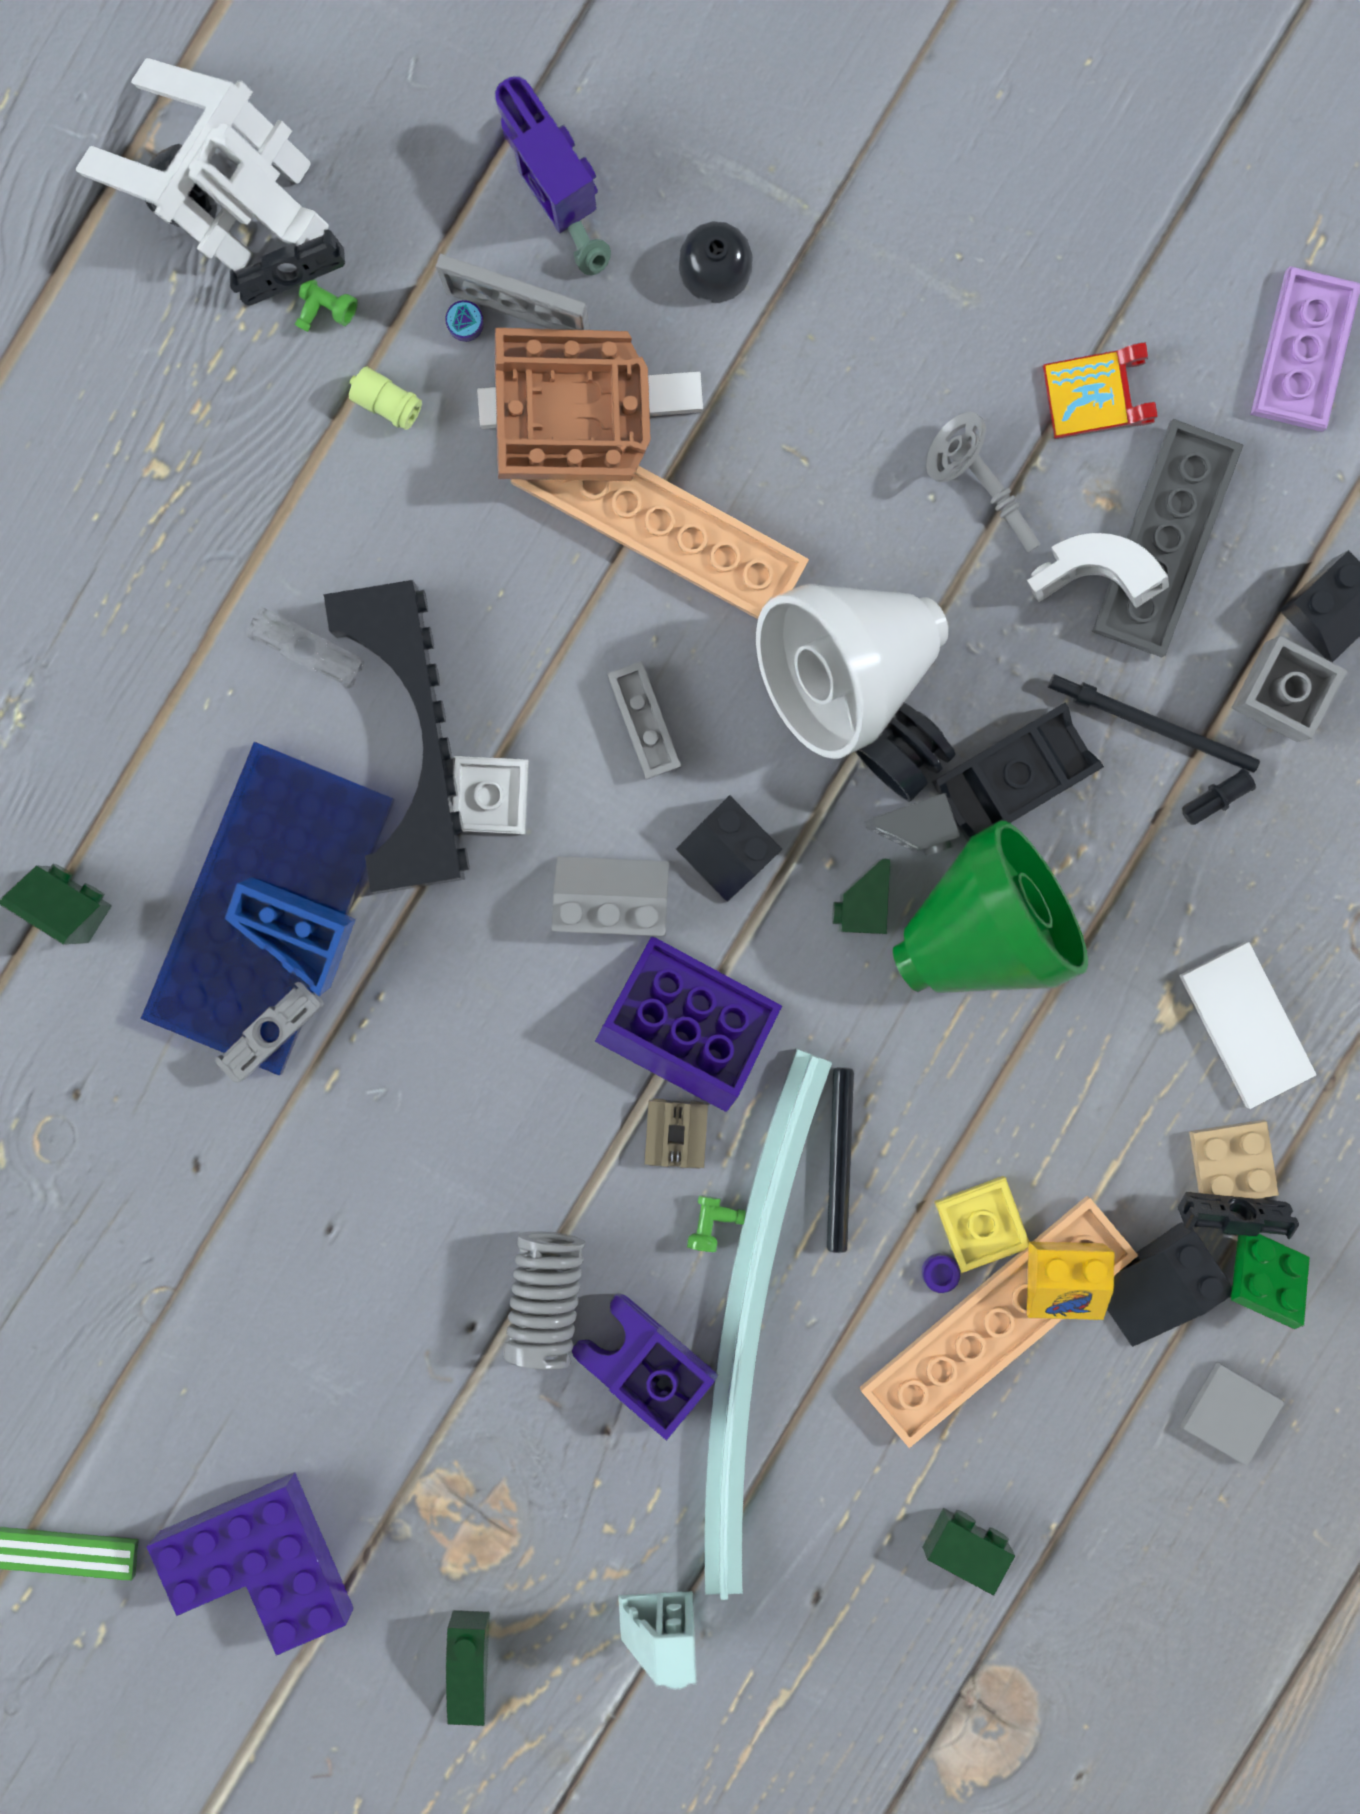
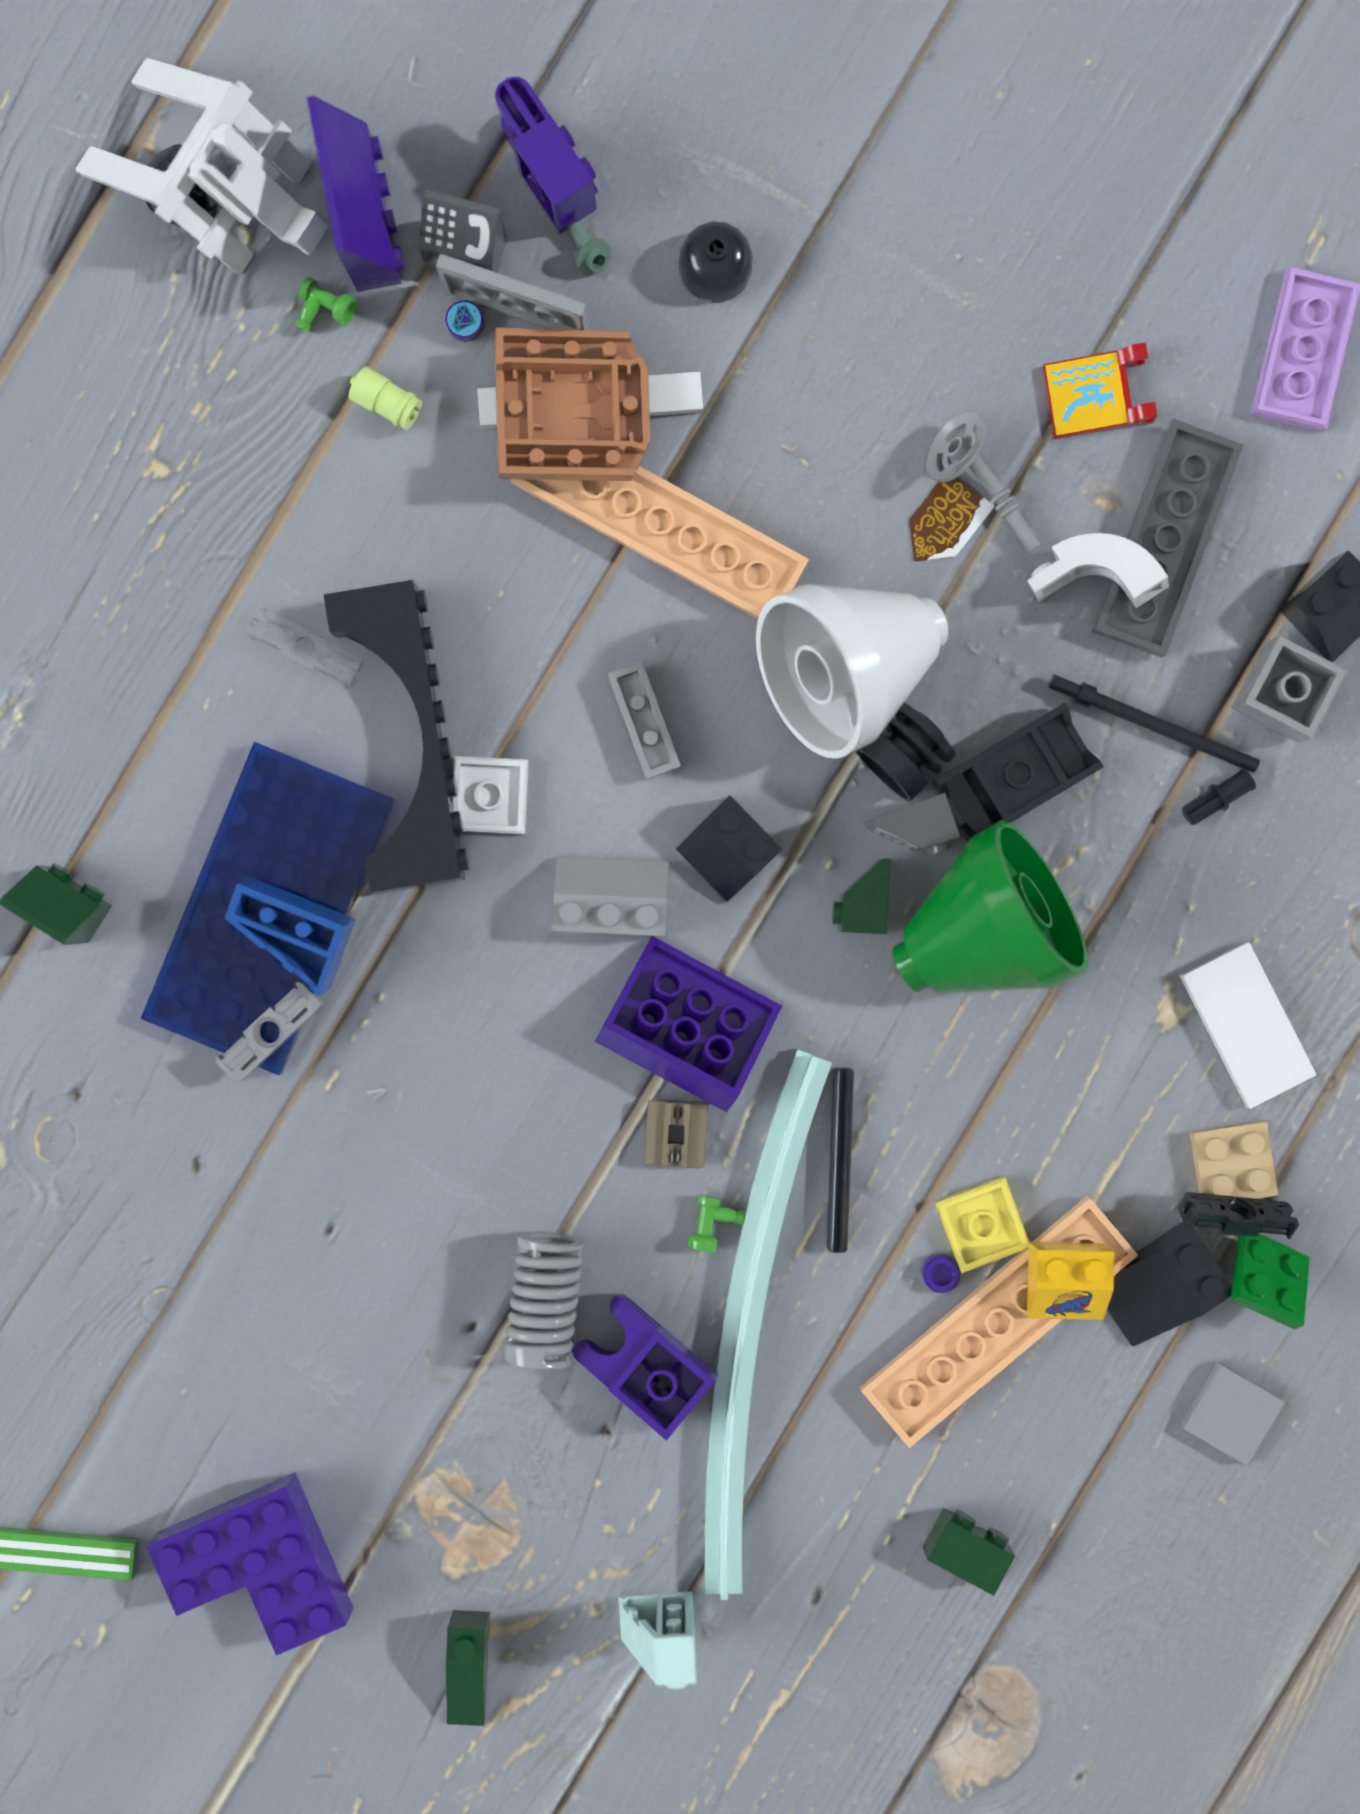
black piece [230,229,345,306] -> none
none -> dark purple slope [306,96,405,292]
none -> dark grey slope [419,189,507,273]
none -> sticker [909,477,994,561]

